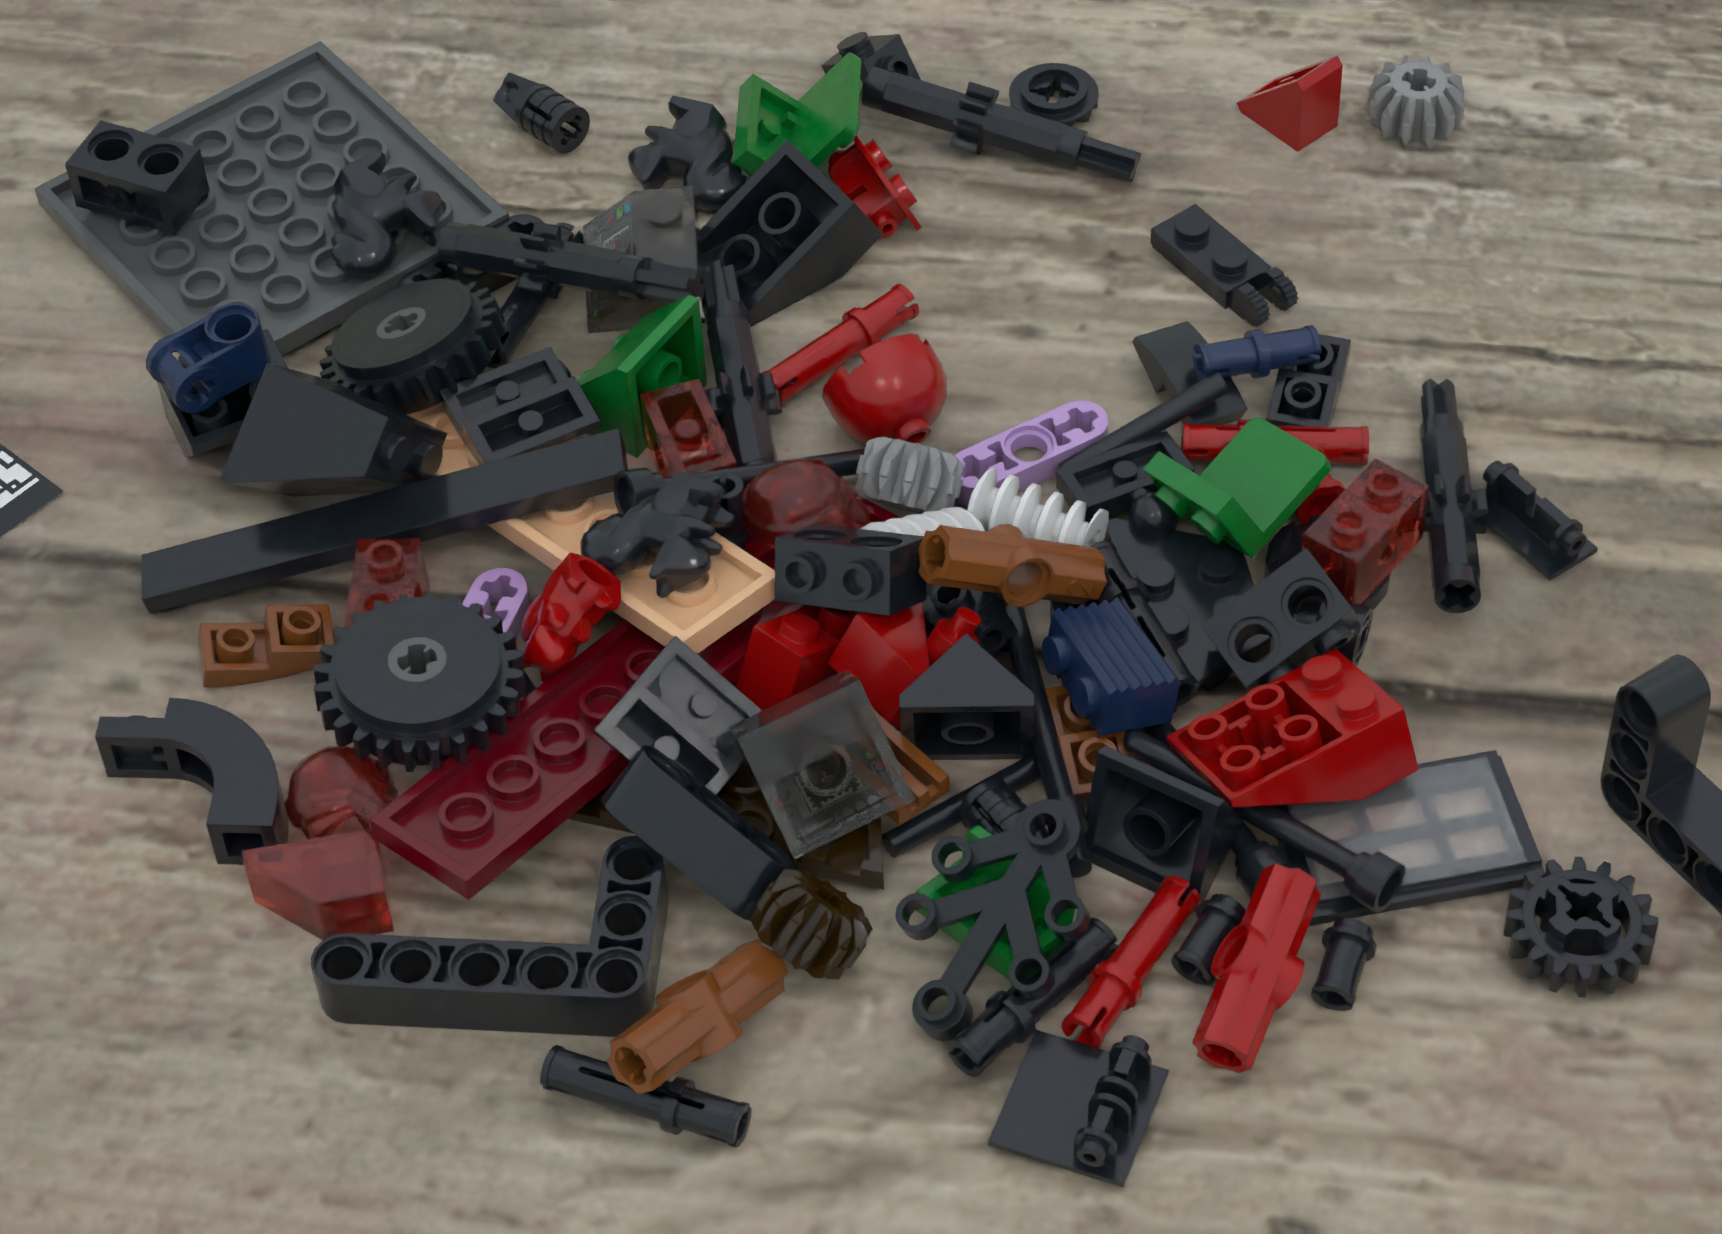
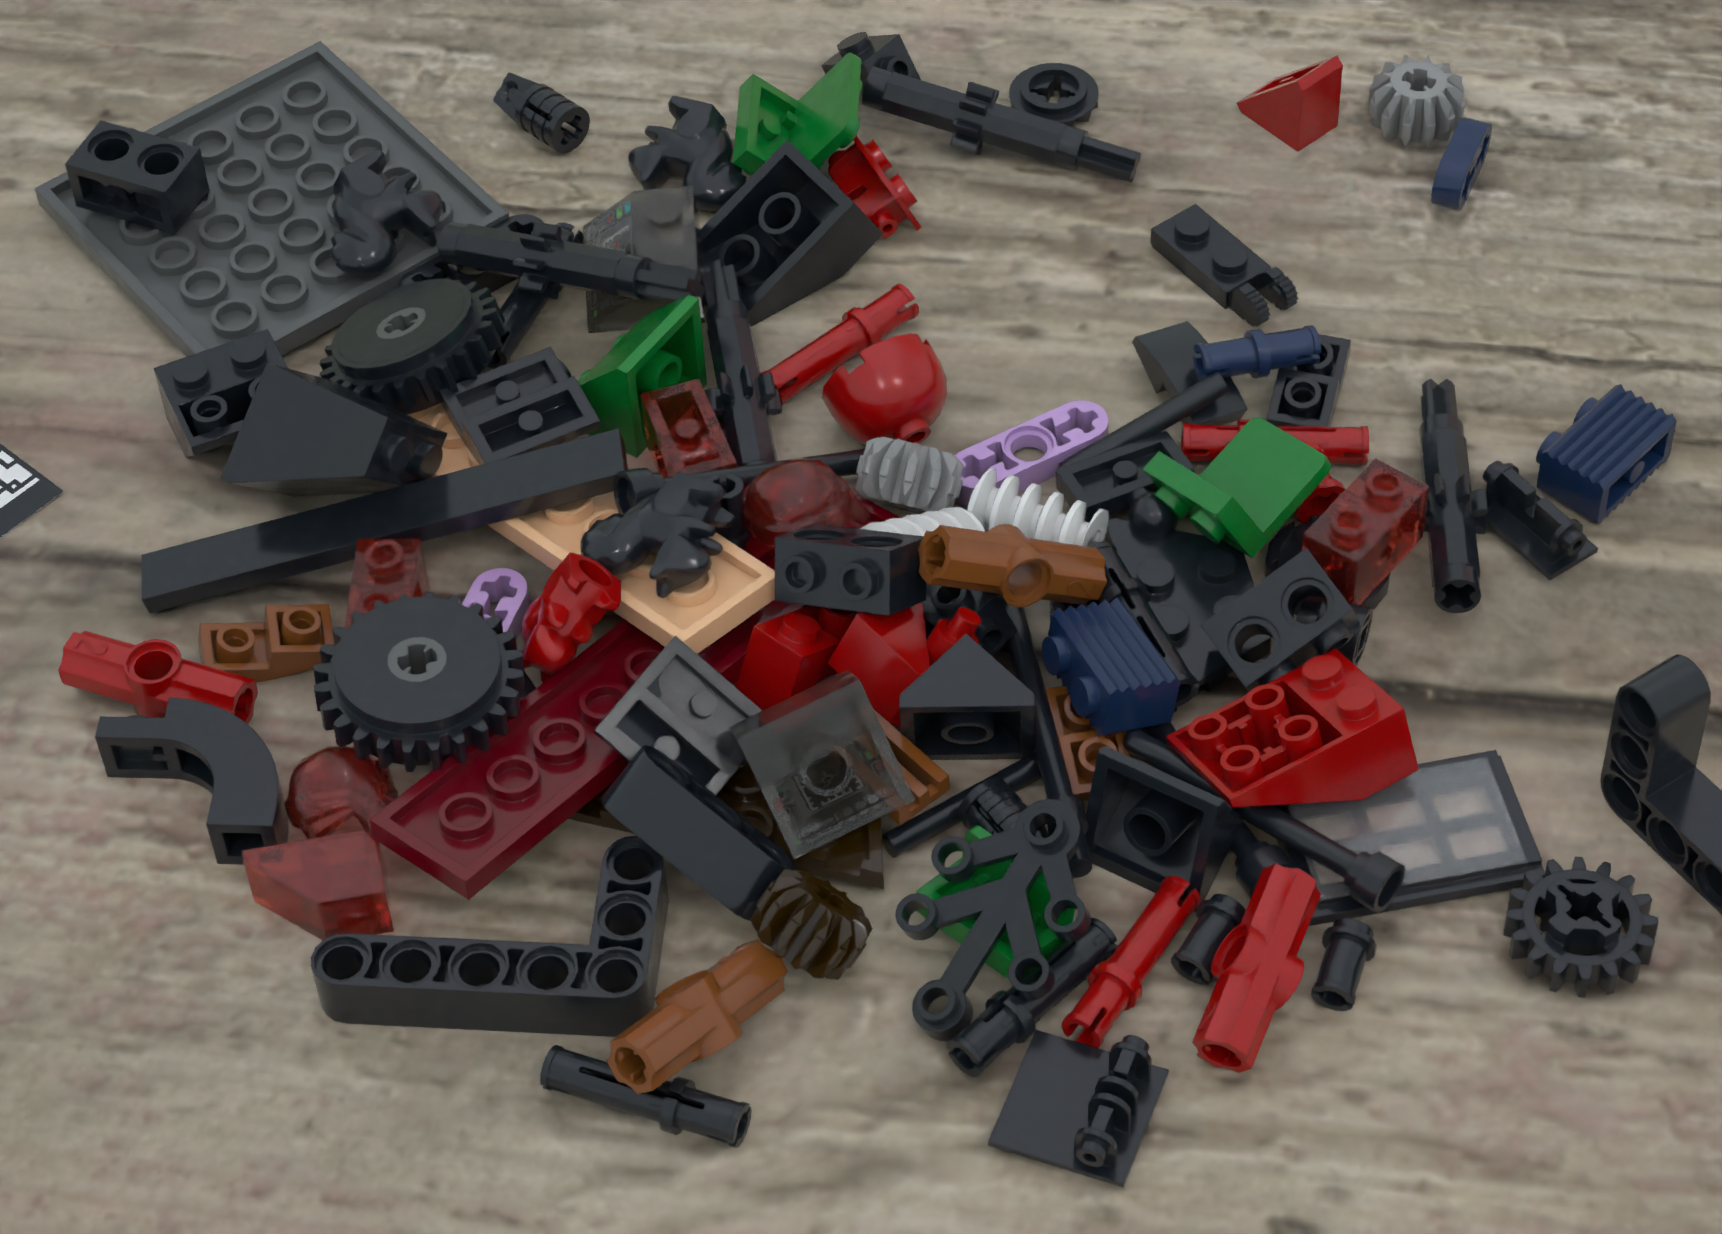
dark blue piece [146,303,271,413] -> none
none -> red piece [58,631,258,724]
none -> dark blue beam [1431,117,1492,210]
none -> dark blue brick [1536,384,1677,524]

